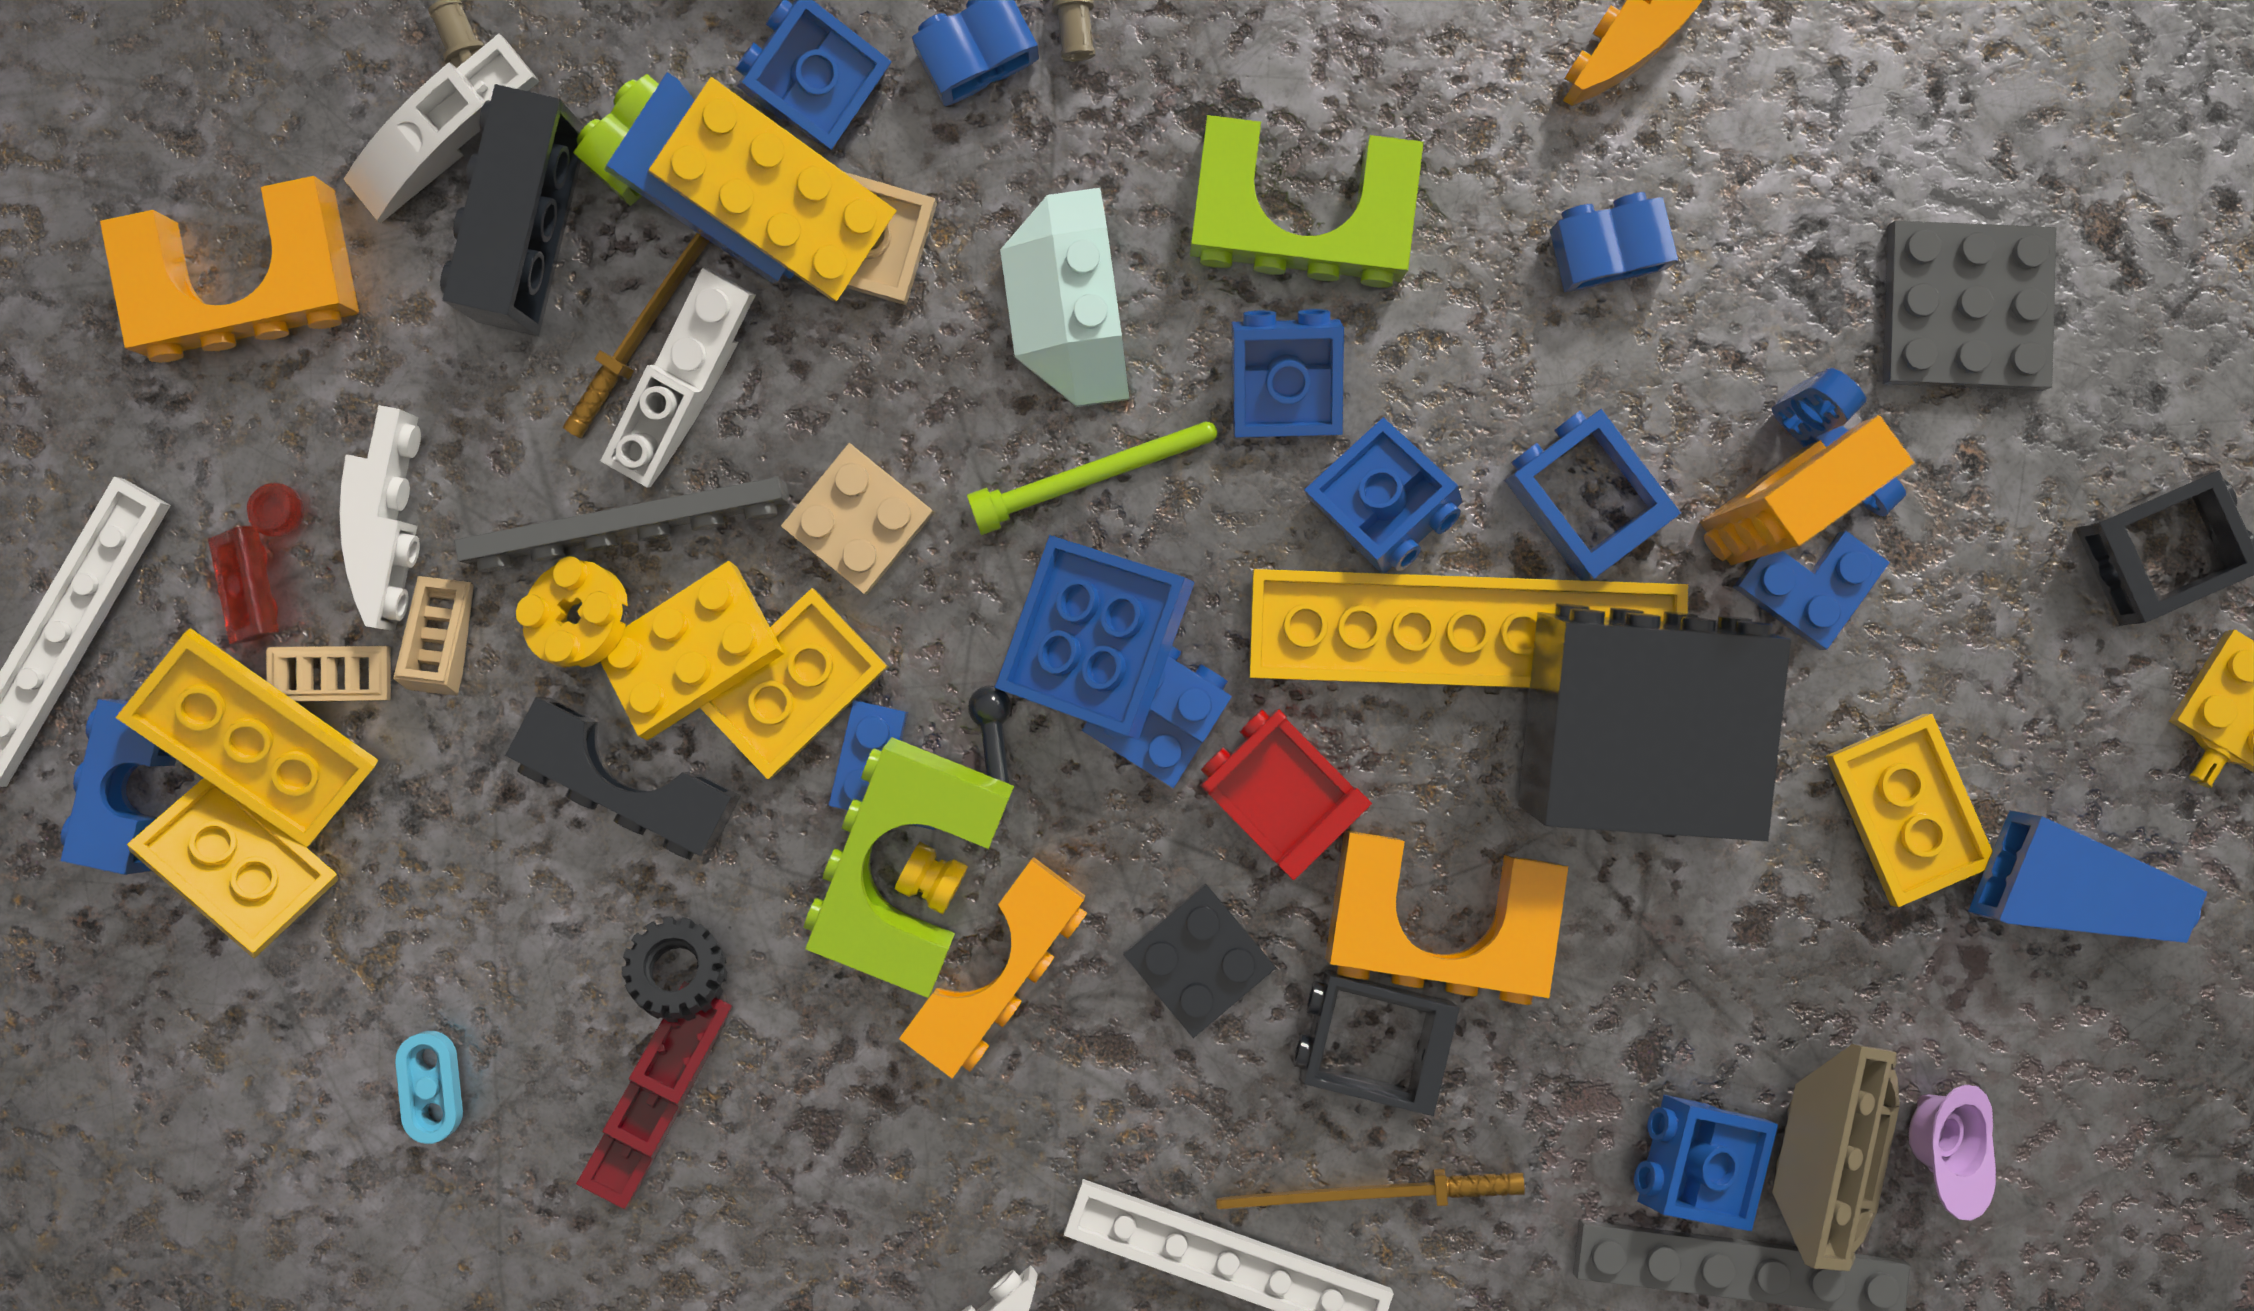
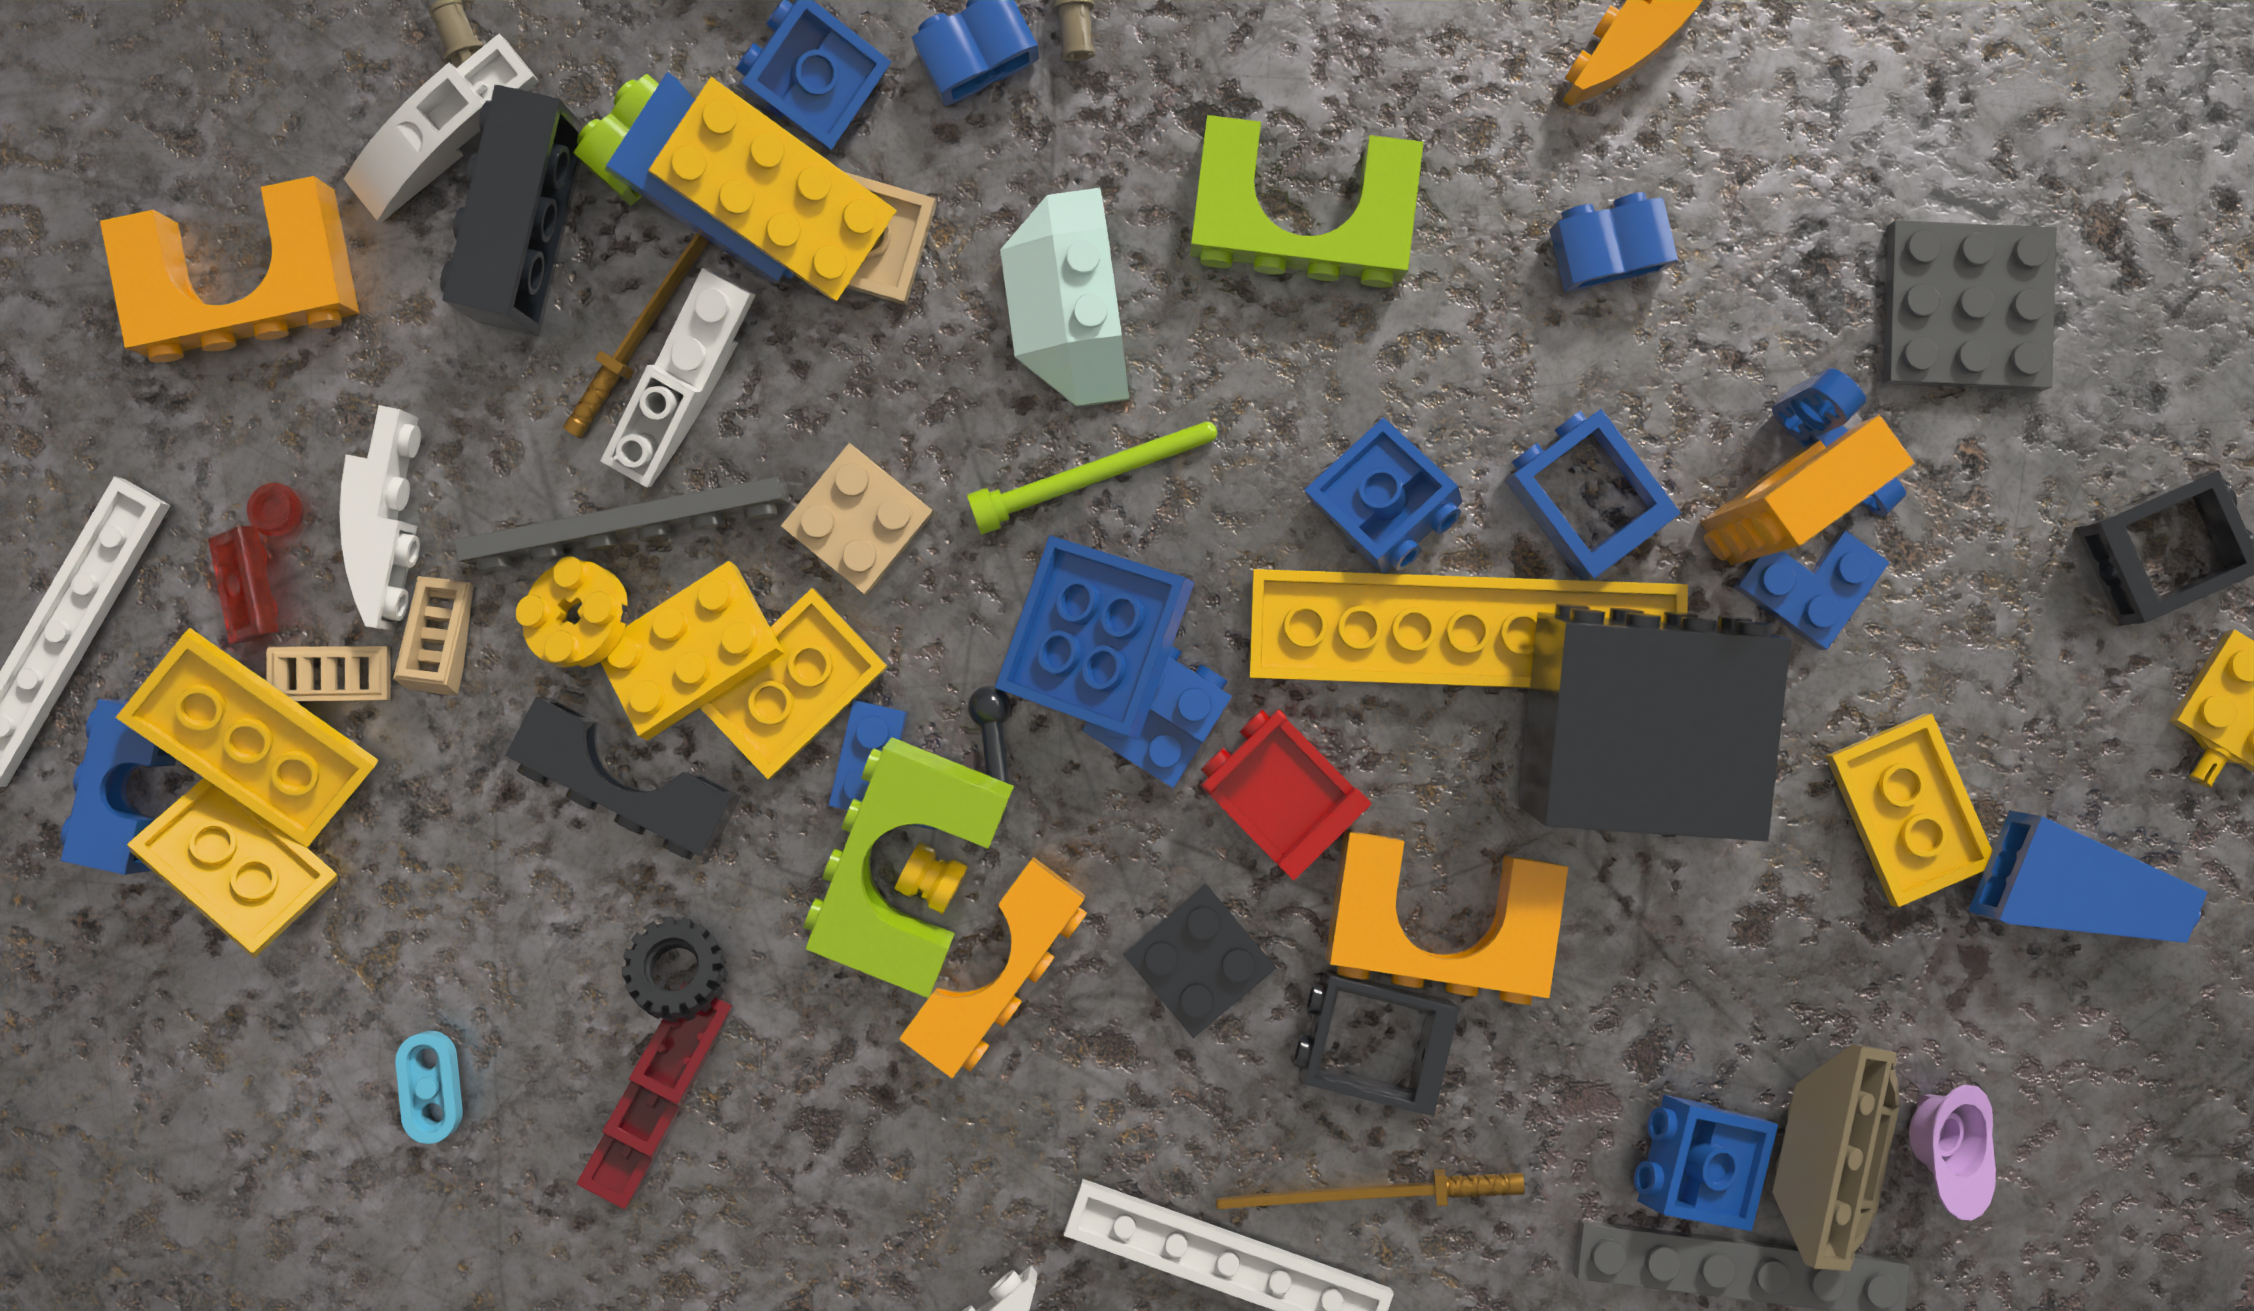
blue plate [1232,309,1344,437] -> none

